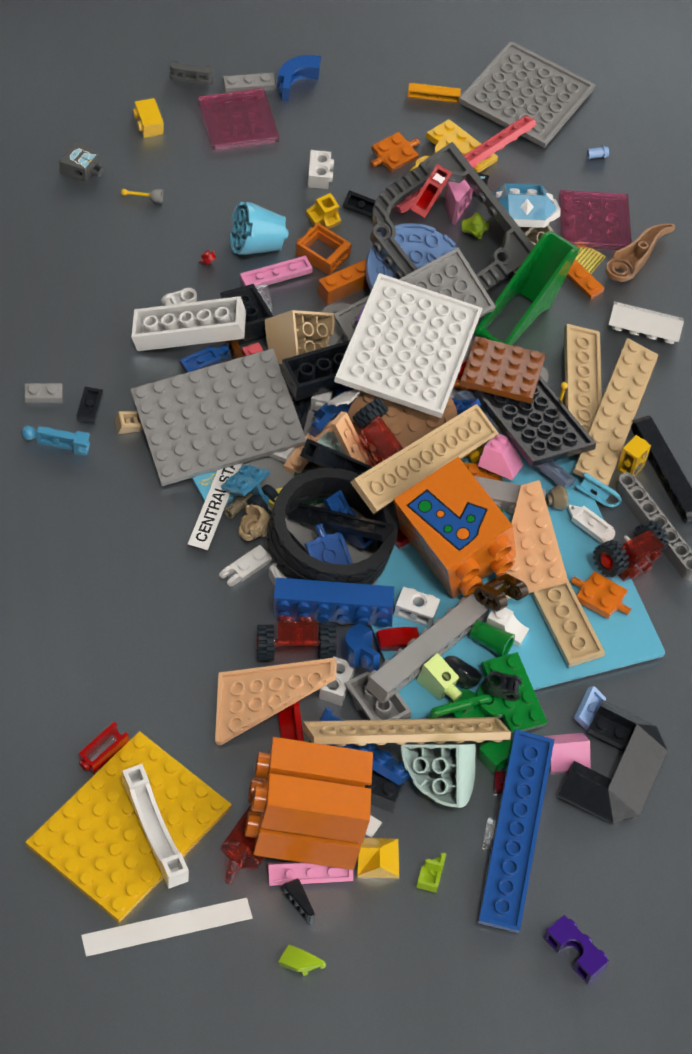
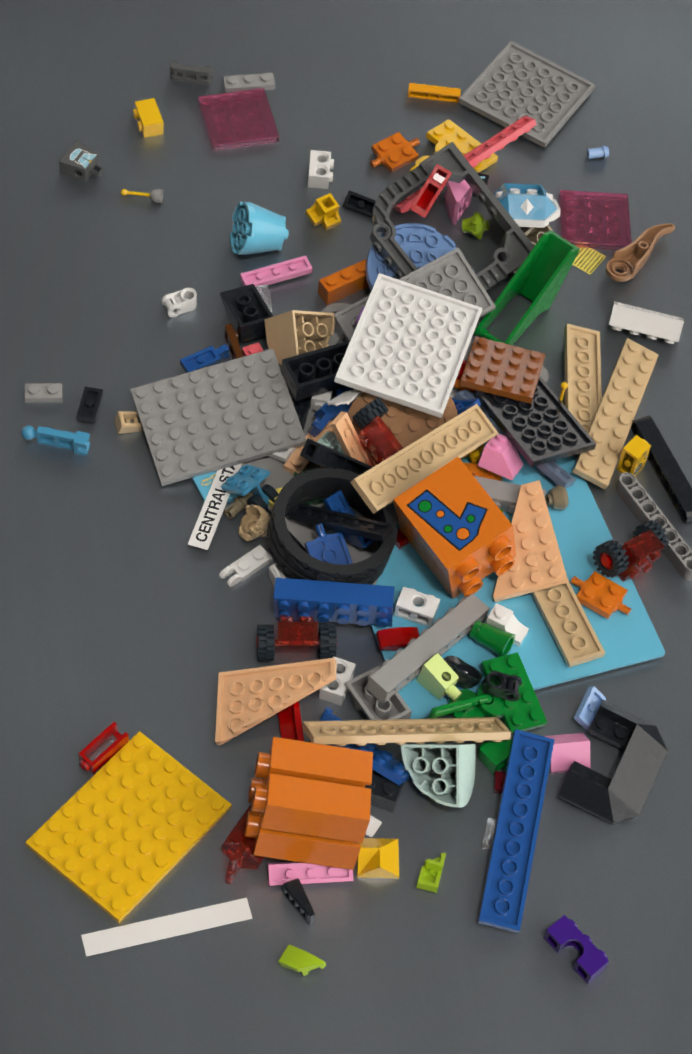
white arch [122,764,189,889] -> none
white brick [131,296,246,351] -> none
red plate [199,249,217,266] -> none
blue arch [277,55,321,101] -> none
orange window [295,223,352,276] -> none
blue arch [345,623,380,672] -> none
dark brown connector [474,573,529,612] -> none
orange plate [566,259,604,300] -> none
white plate [567,505,632,550] -> none
medium azure piece [575,472,622,507] -> none

